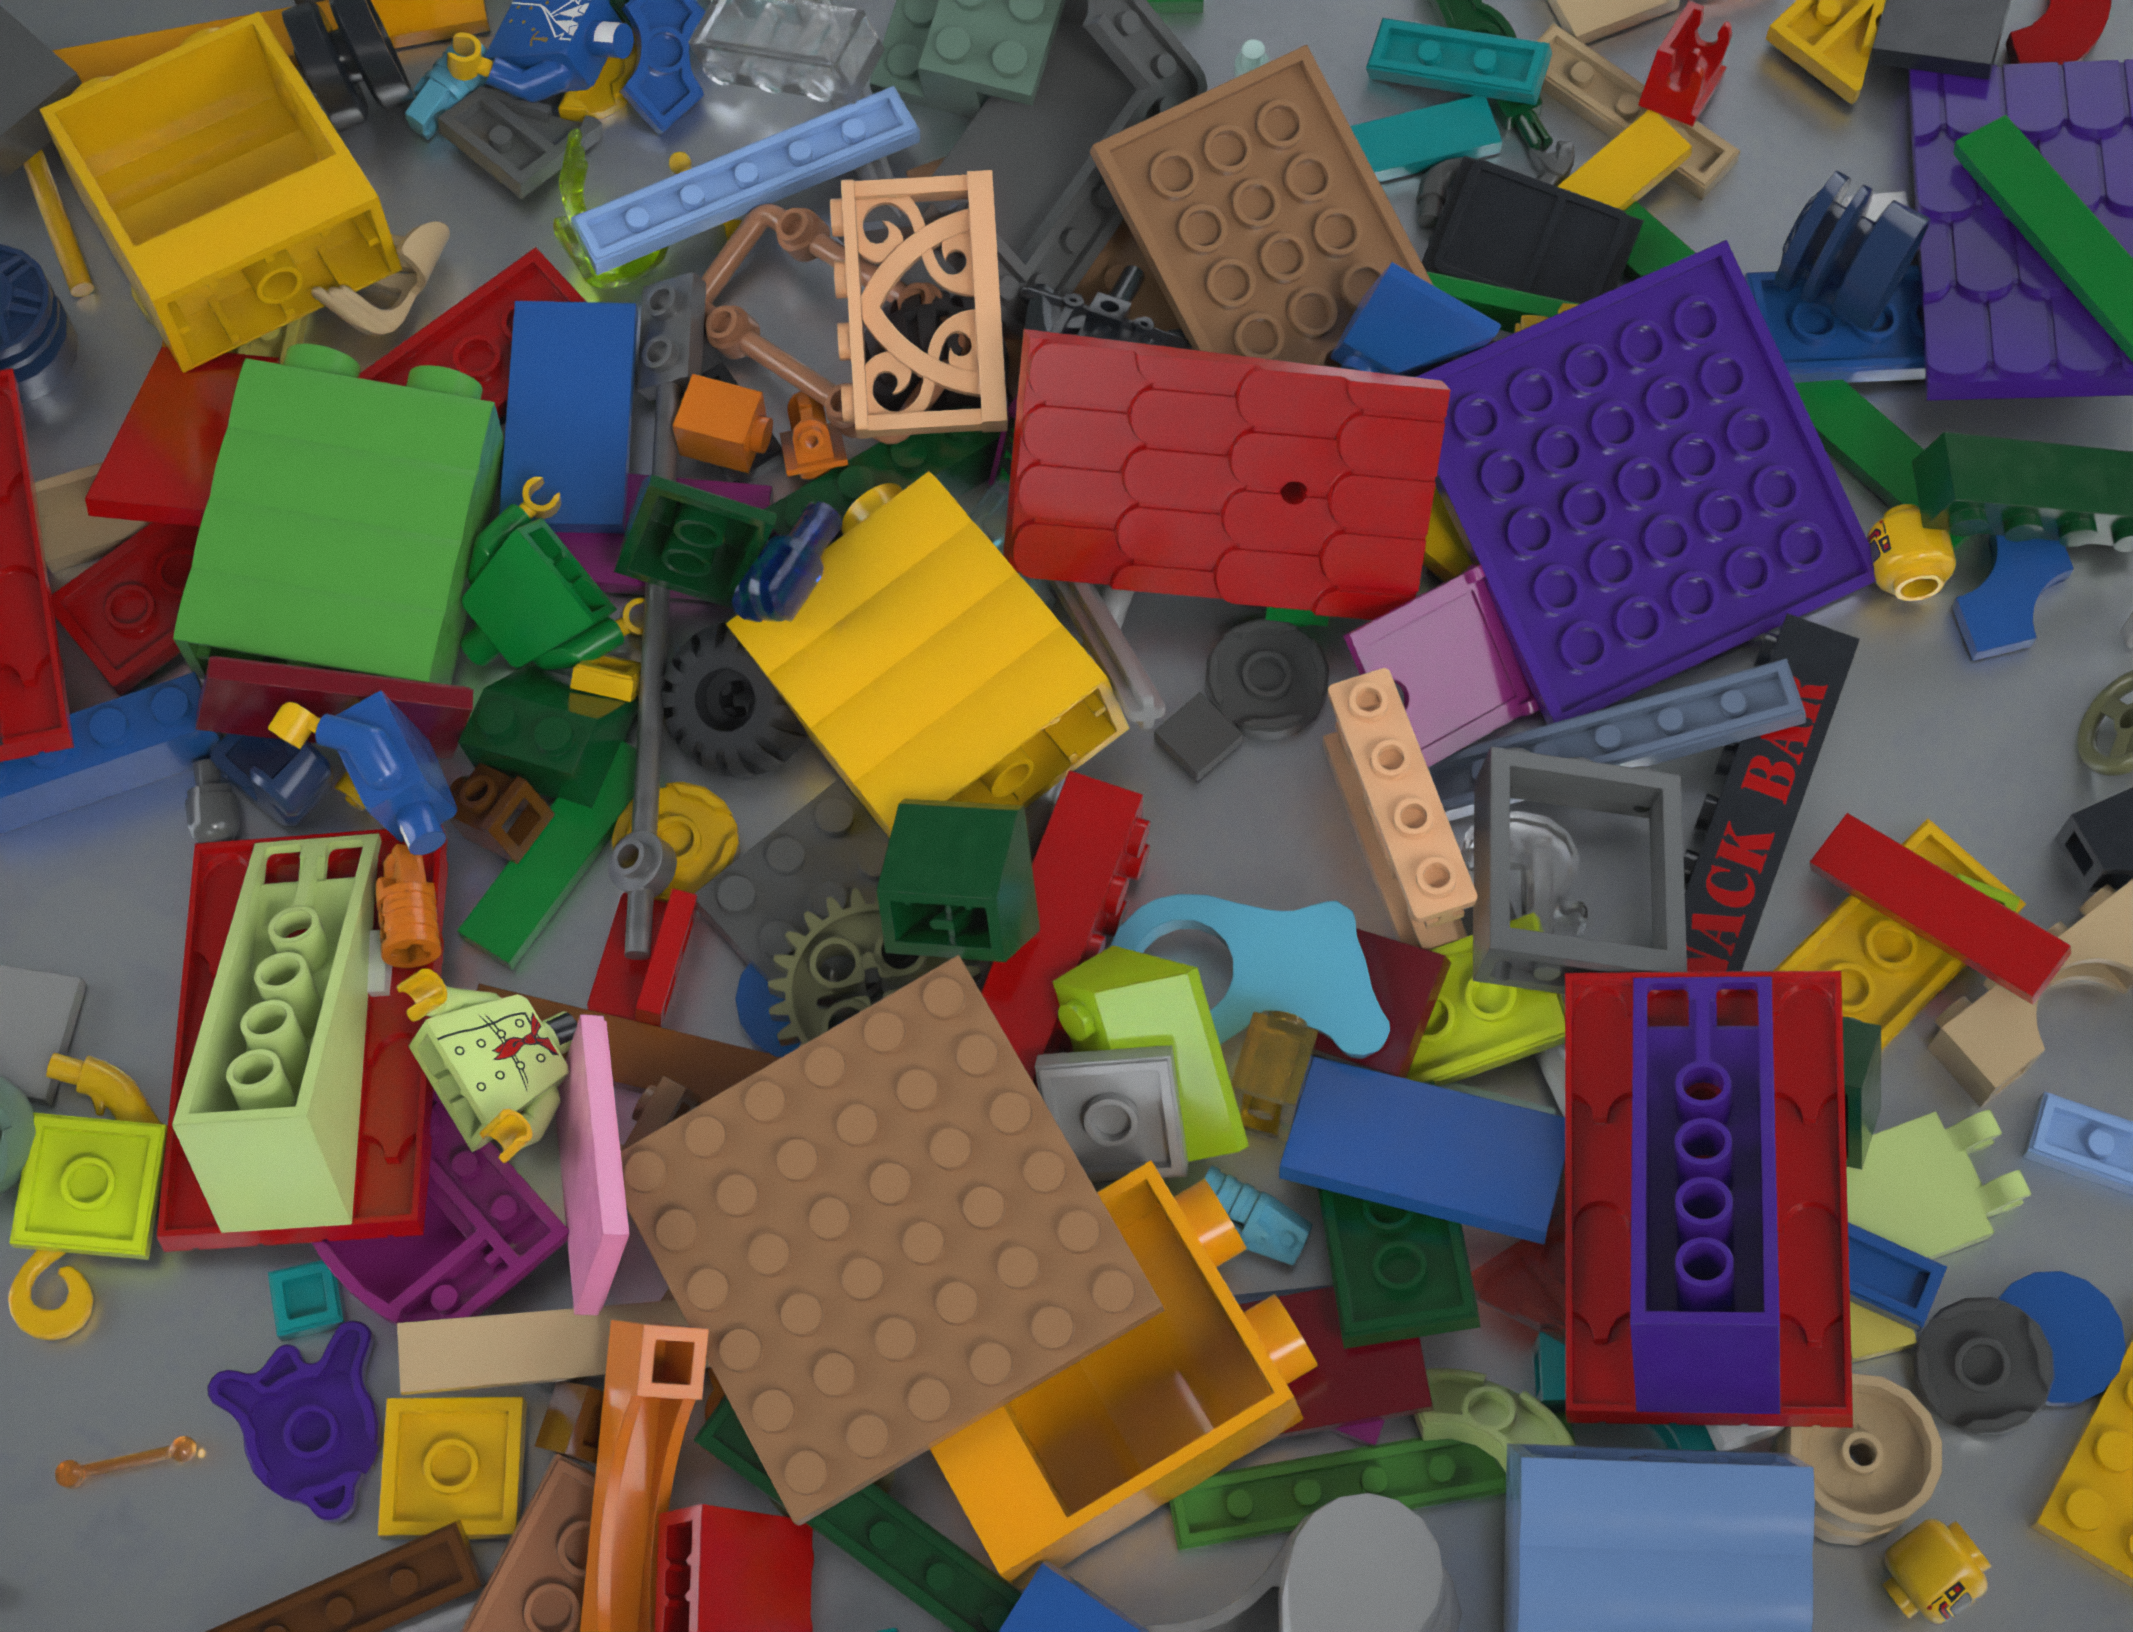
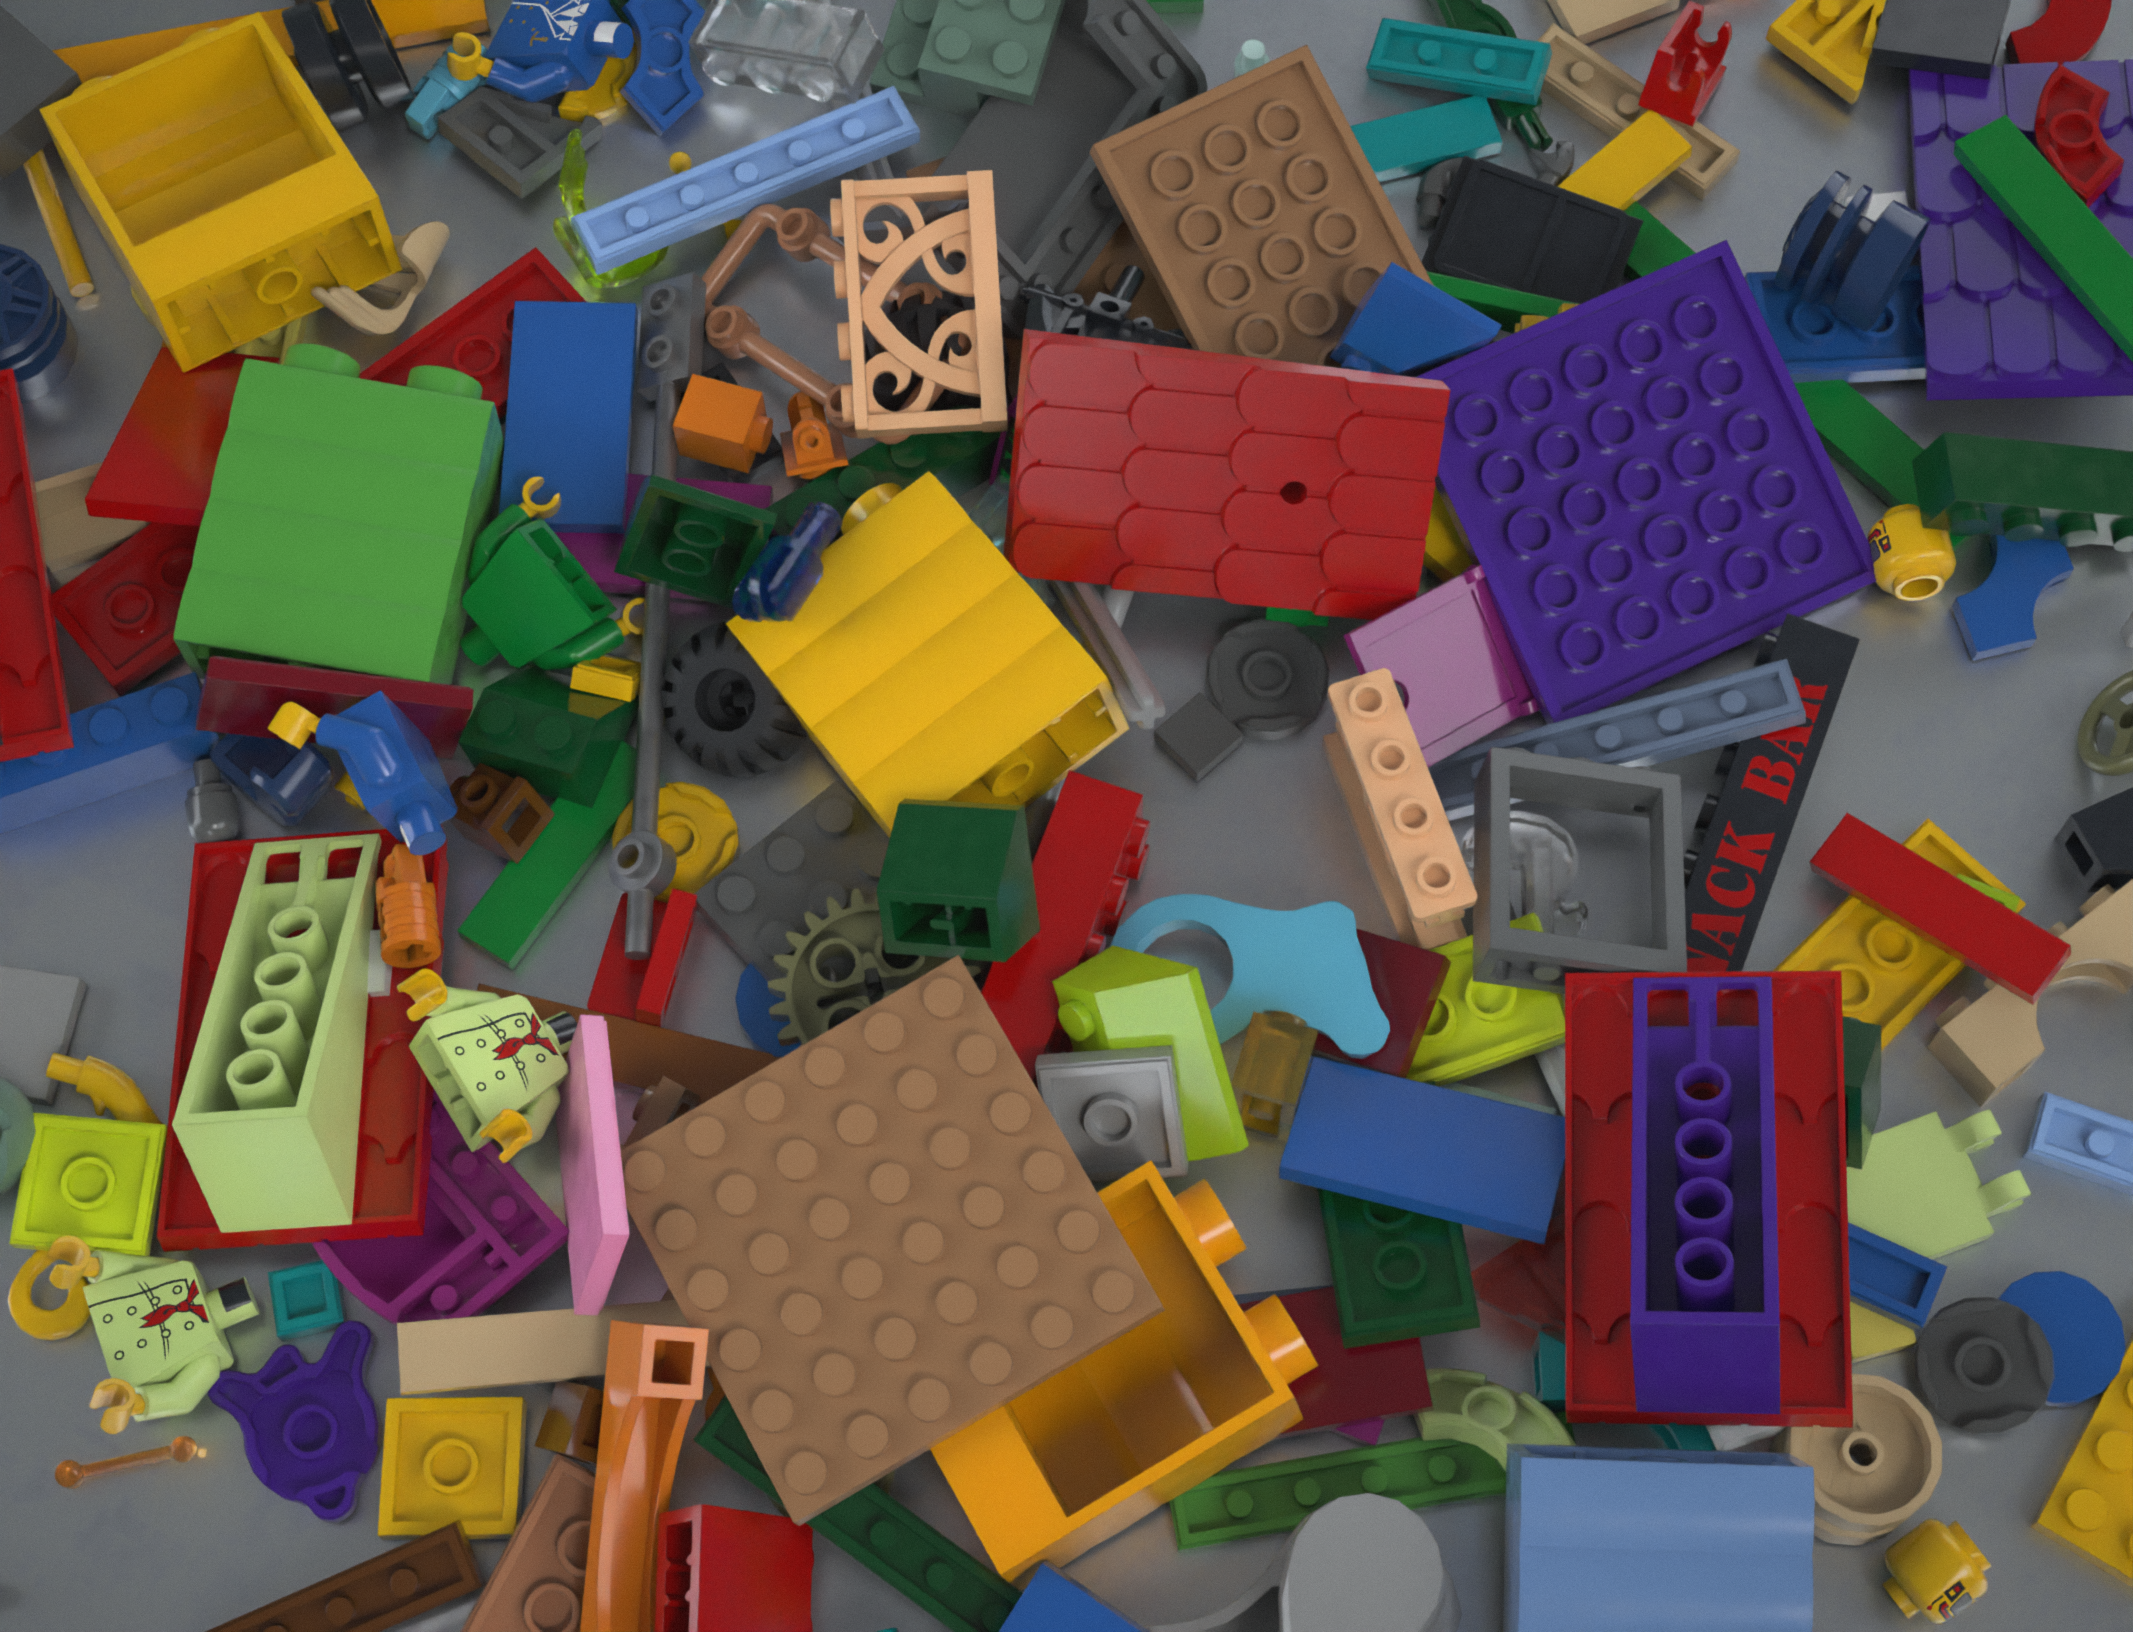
medium azure hinge [1204,1165,1313,1265] -> none
none -> yellowish green torso [47,1235,259,1434]
none -> red tile [2034,64,2124,208]

